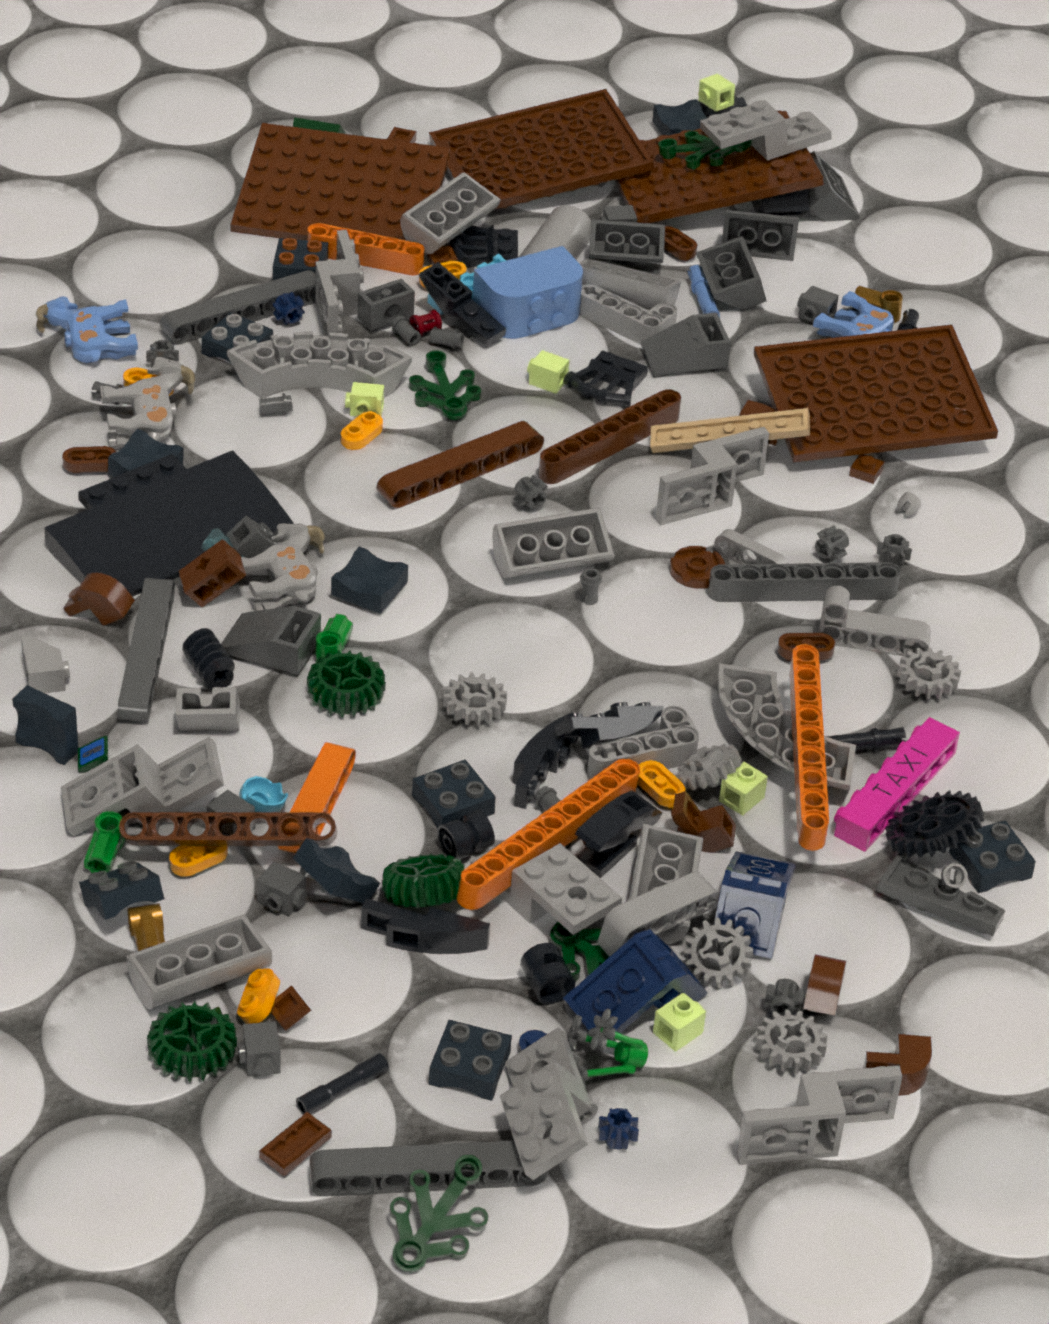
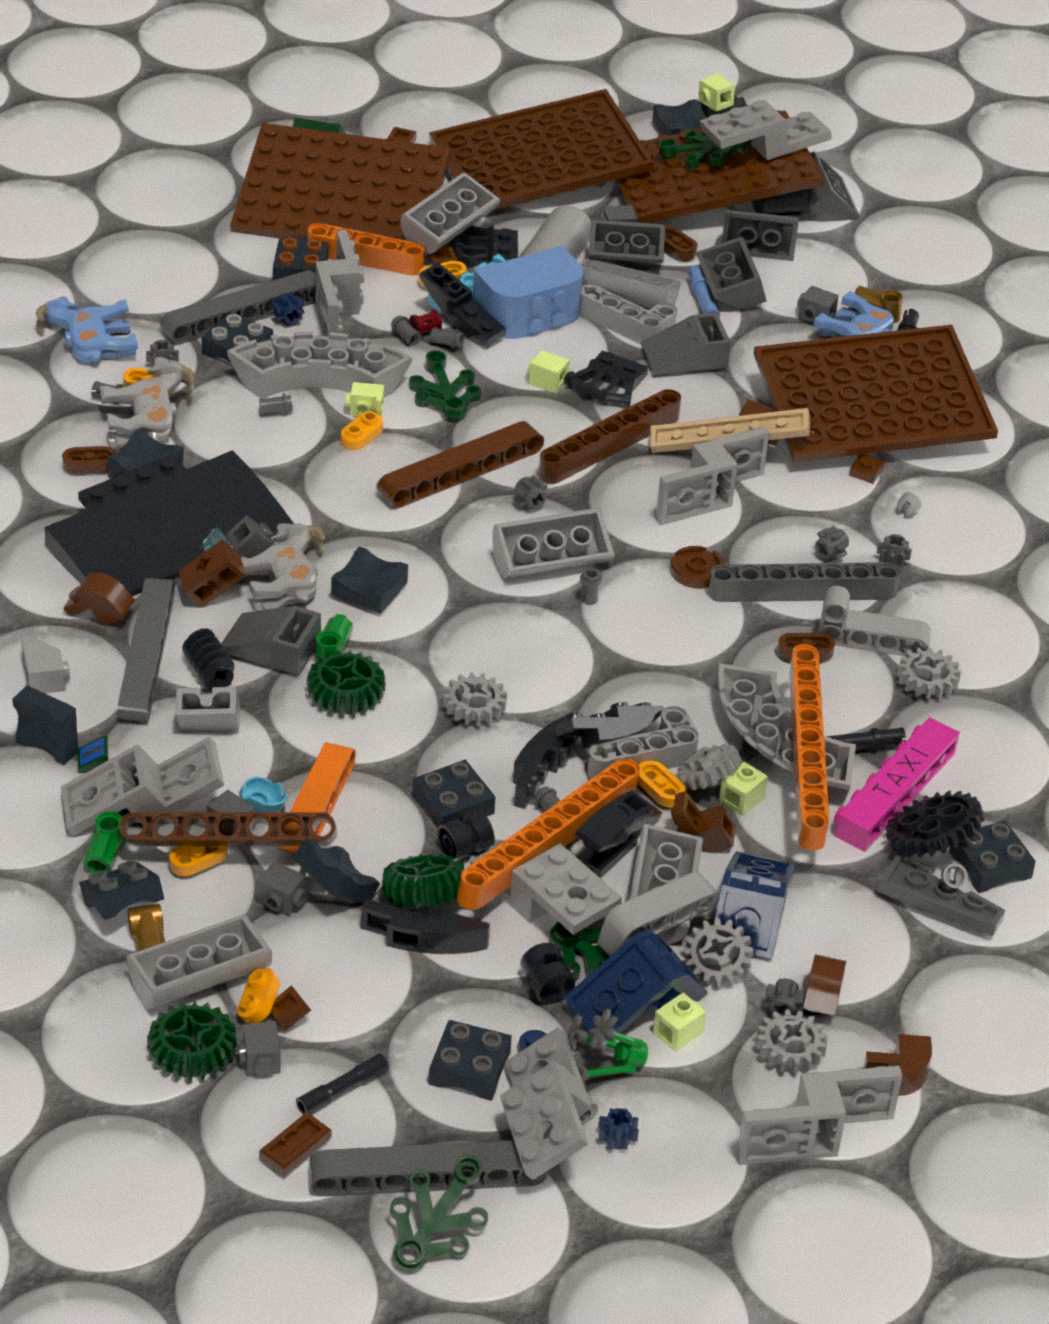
dark grey brick [357,278,415,331] -> none
light grey beam [714,529,788,564] -> none

